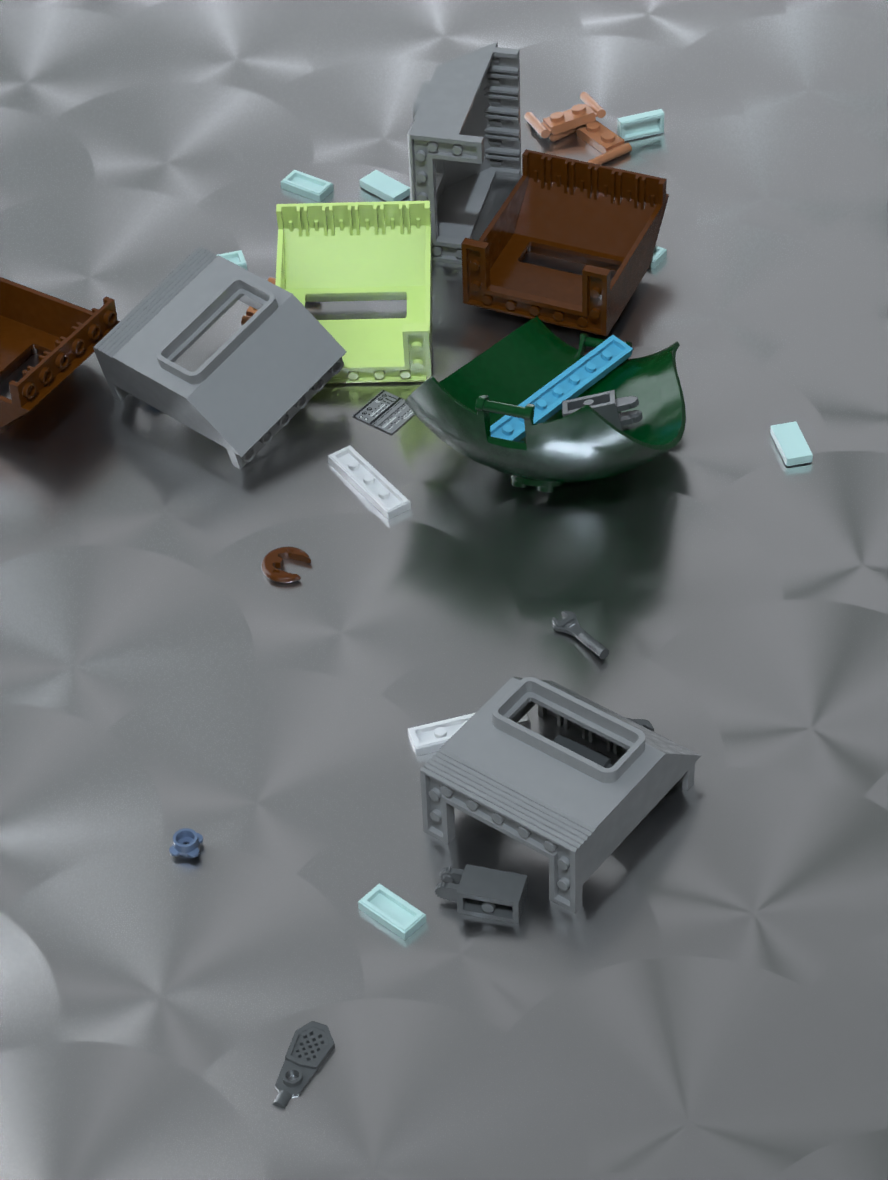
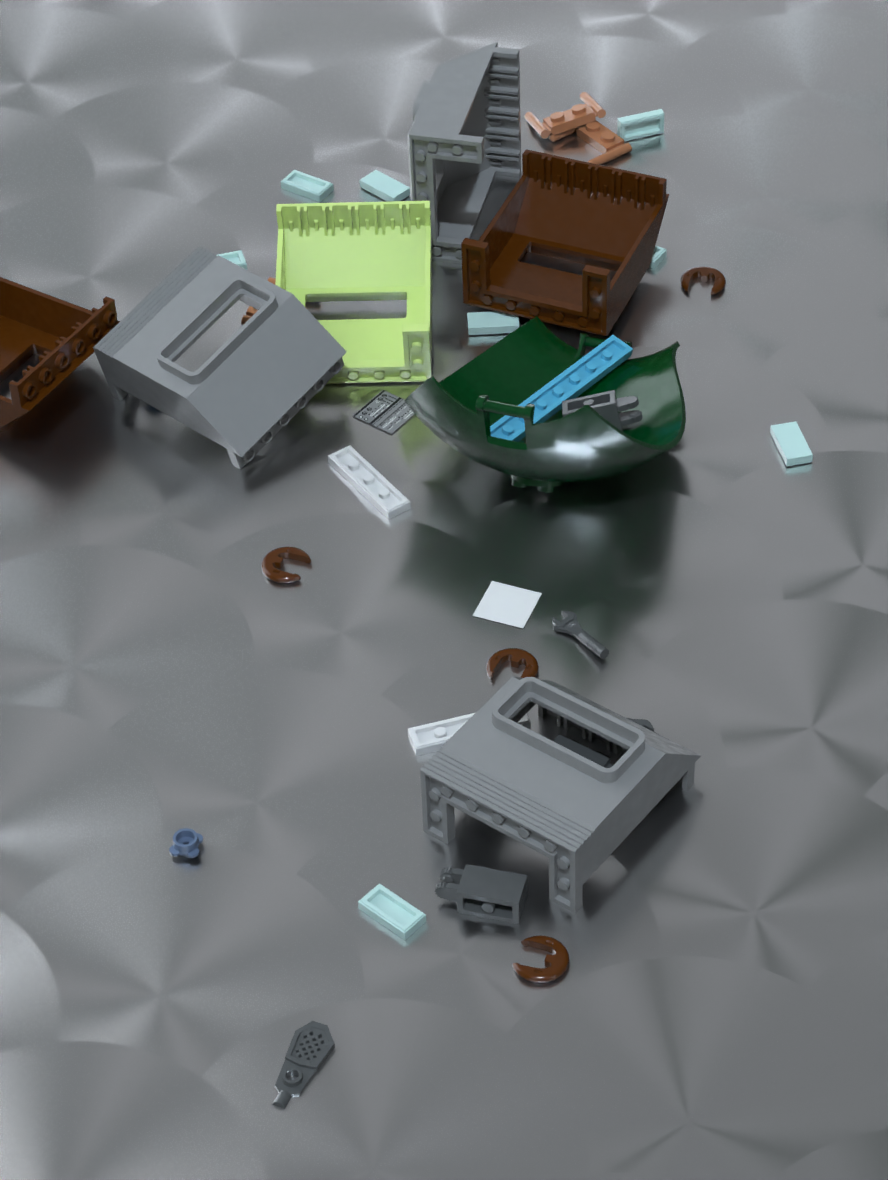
none -> light aqua tile [467,311,519,335]
none -> white sticker [472,581,542,629]
none -> reddish brown head [486,648,539,680]
none -> reddish brown head [512,935,569,983]
none -> reddish brown head [680,266,726,296]

